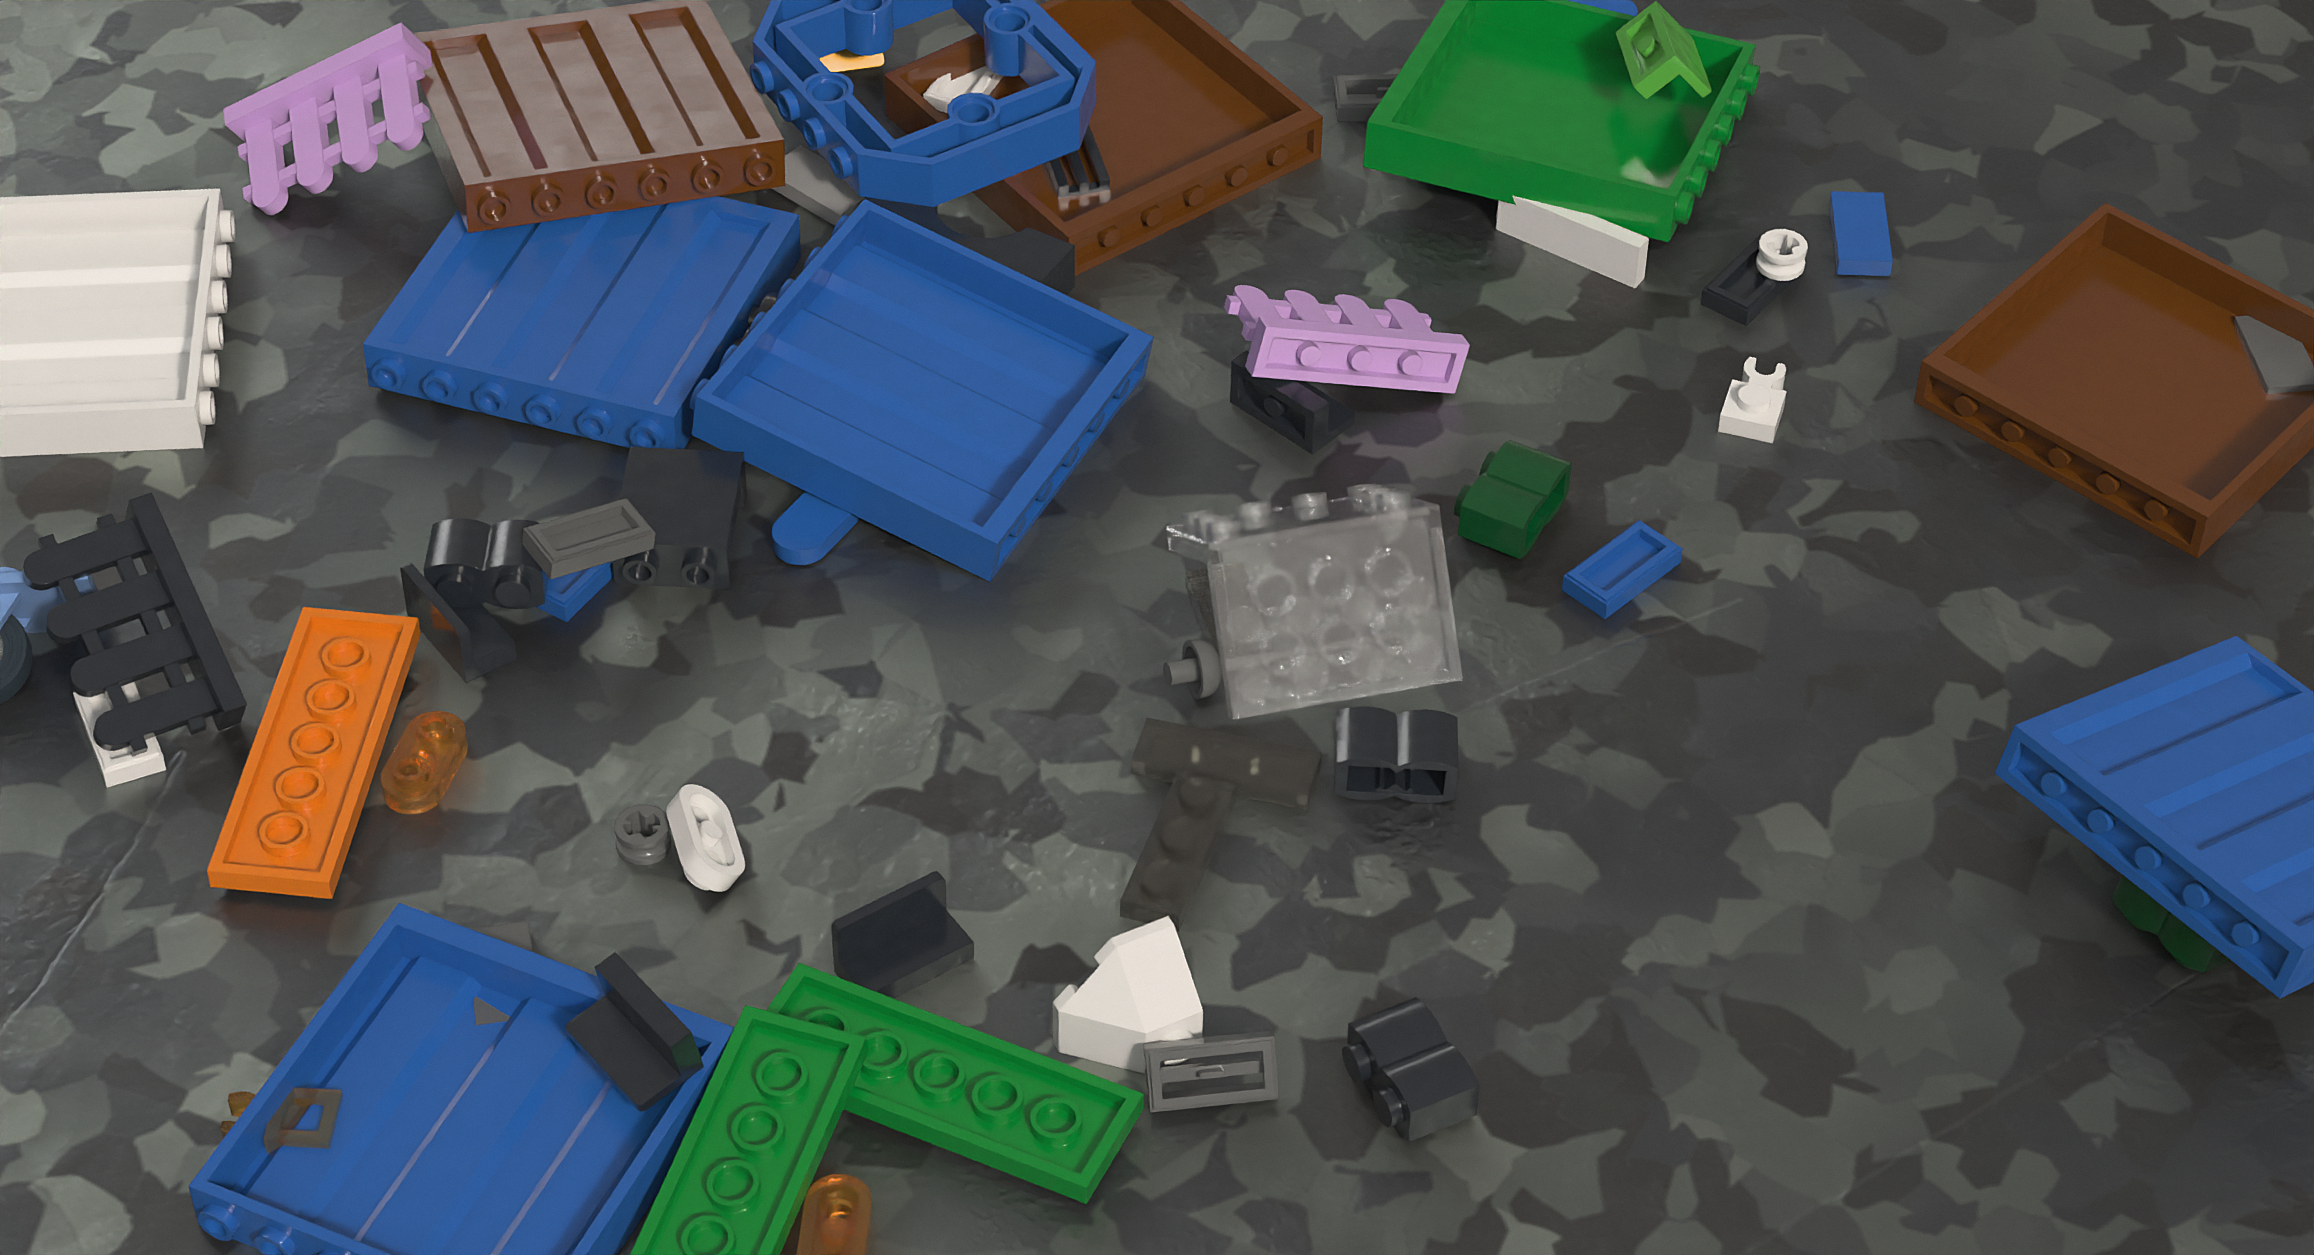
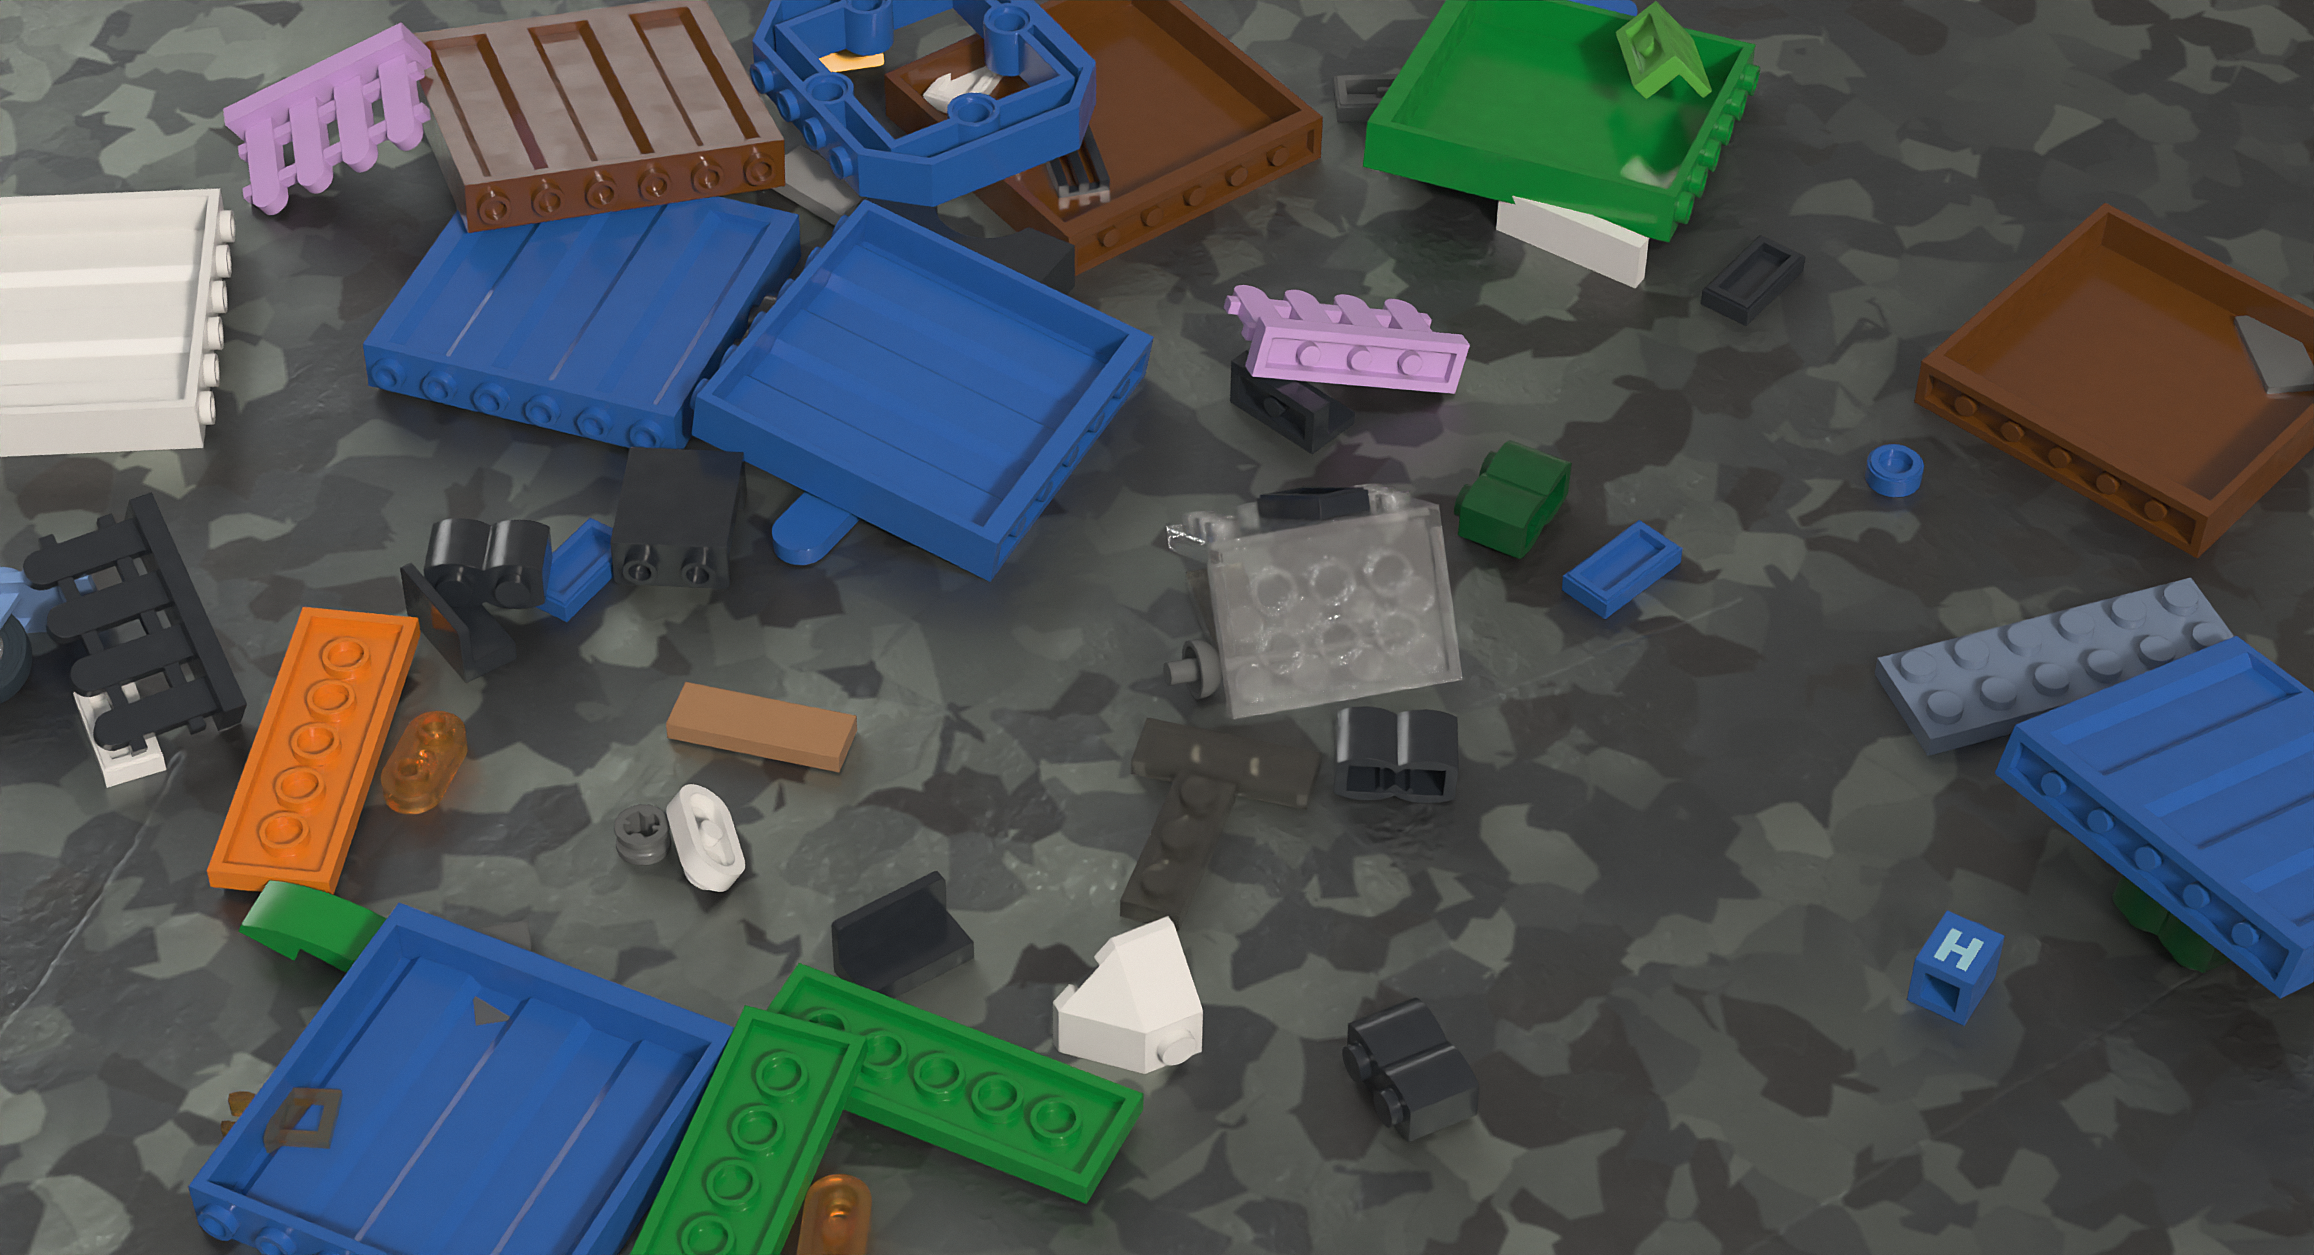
dark grey tile [522,498,655,580] -> none
black panel [566,952,704,1112] -> none
dark grey tile [1143,1031,1279,1113] -> none
white plate [1718,357,1787,443] -> none
white bush [1756,229,1808,281] -> none
blue tile [1828,191,1893,276] -> none
none -> green slope [238,880,387,973]
none -> medium nougat tile [666,682,857,772]
none -> black tile [1256,486,1371,520]
none -> blue tile [1865,444,1924,497]
none -> sand blue plate [1875,578,2234,756]
none -> blue brick [1907,910,2005,1026]

